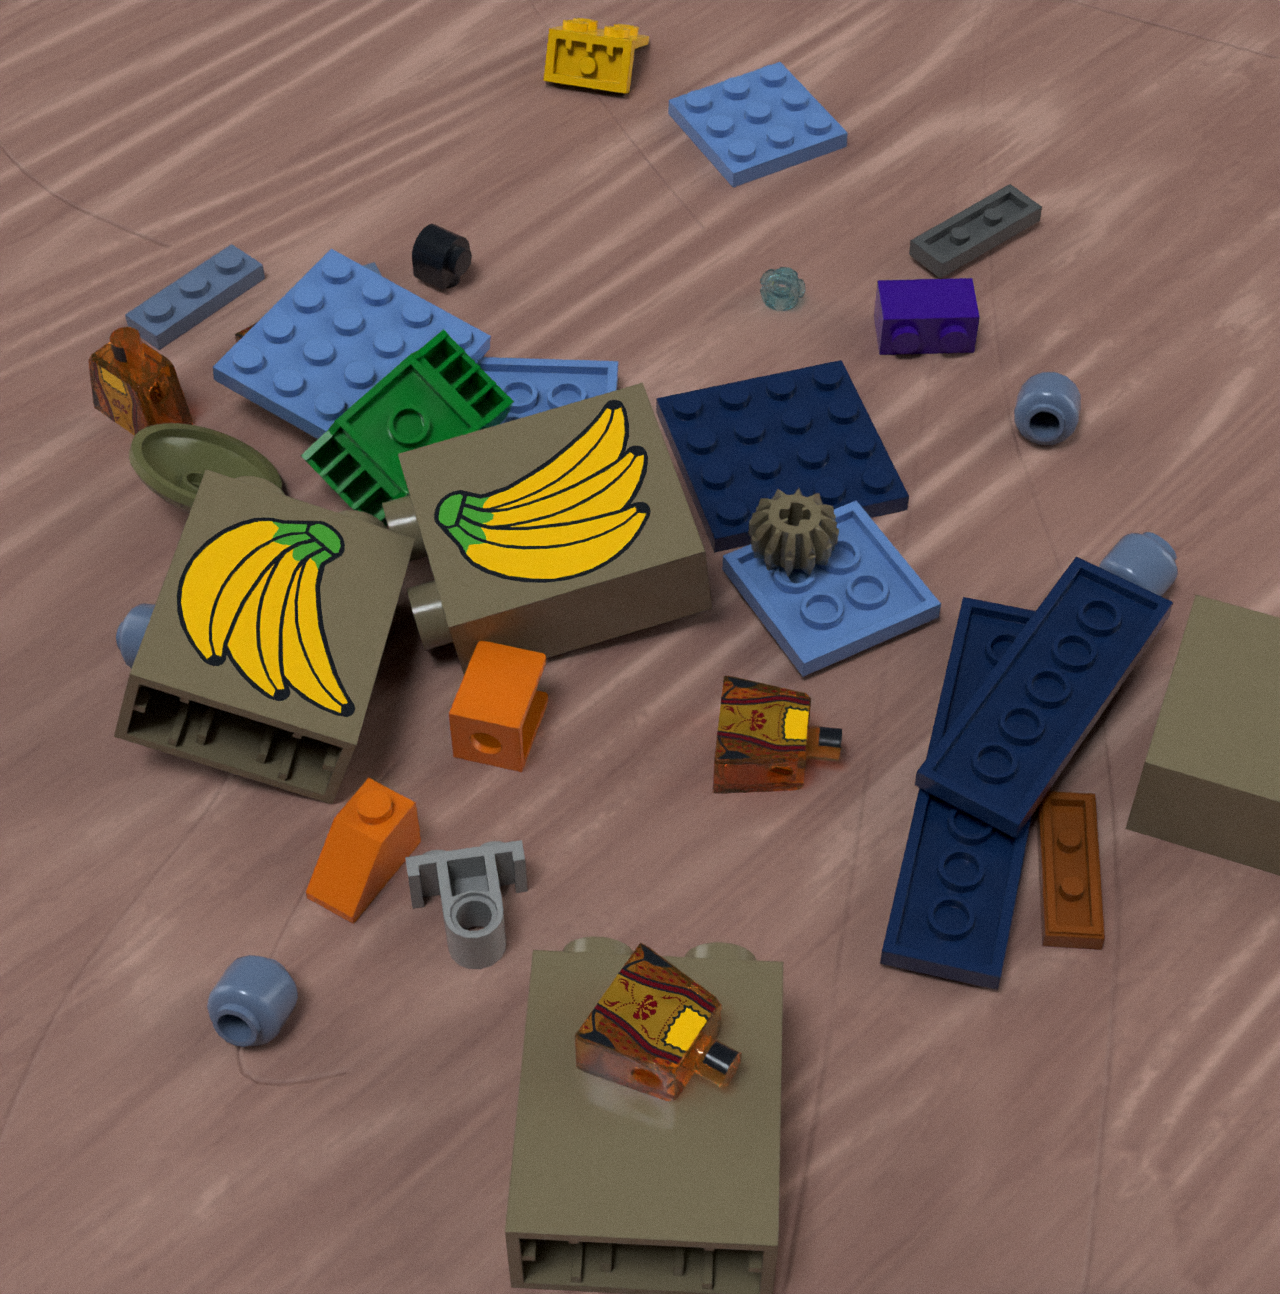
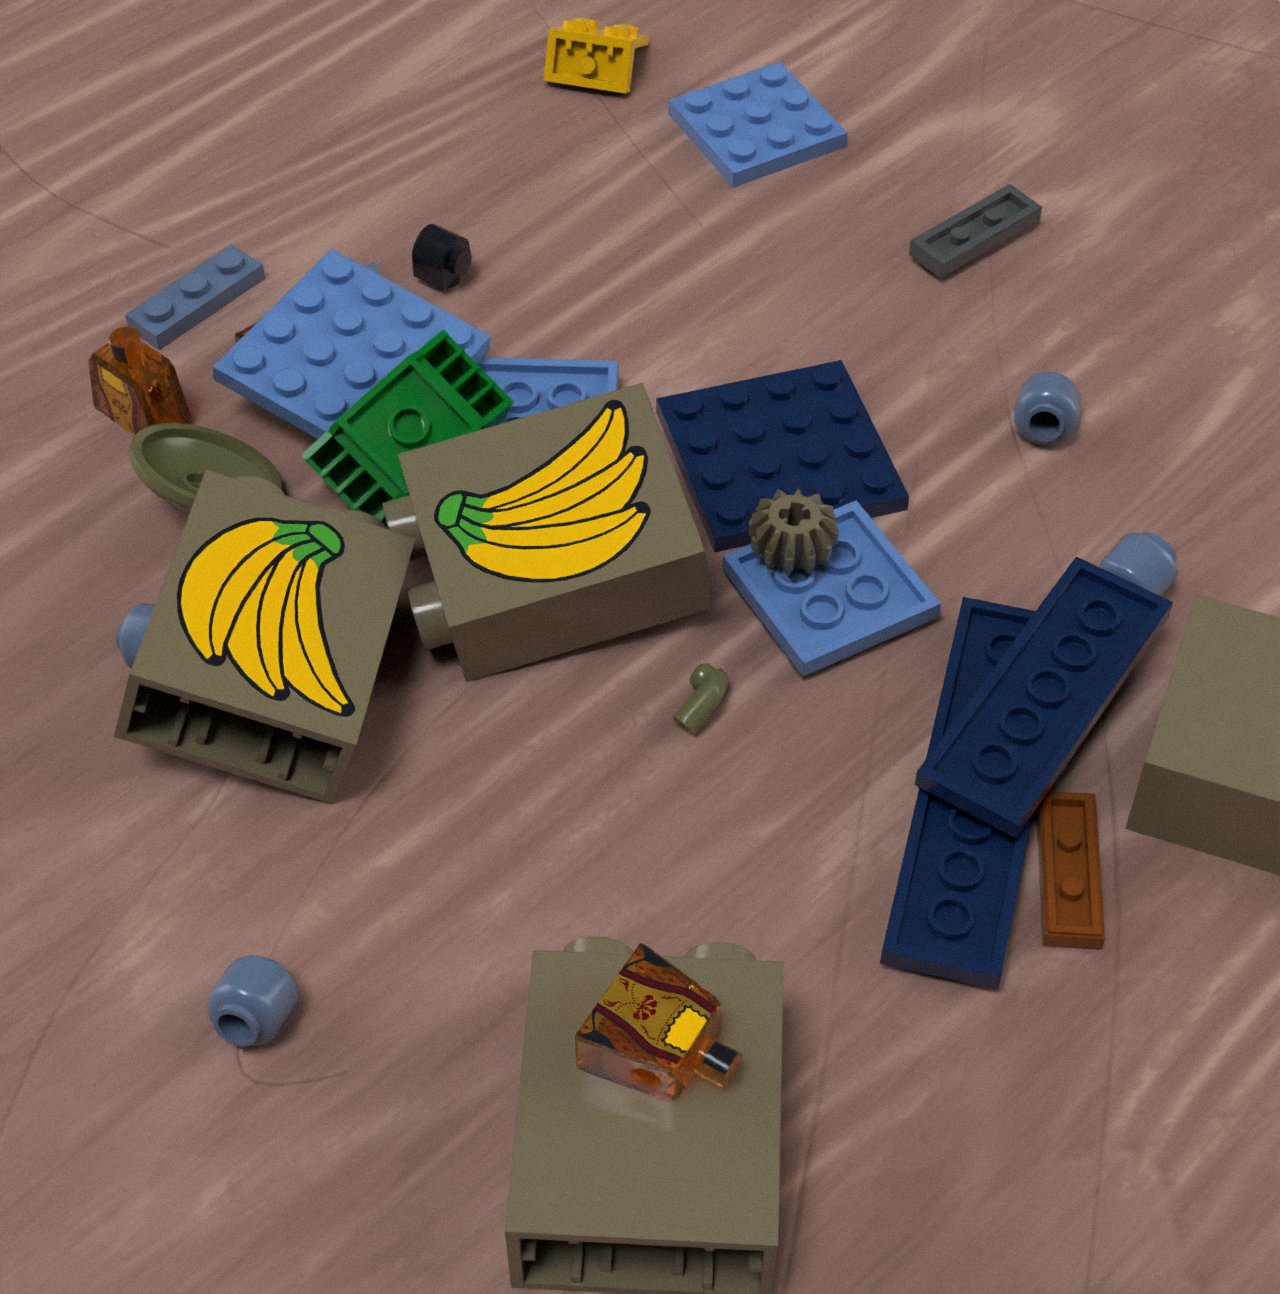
orange slope [306,778,421,924] -> none
light grey pin [405,840,528,969] -> none
orange piece [449,641,548,772] -> none
torso [713,676,842,794] -> none
clear light blue plate [760,267,806,311] -> none
dark purple brick [874,278,980,355] -> none
none -> olive arm [673,663,729,735]

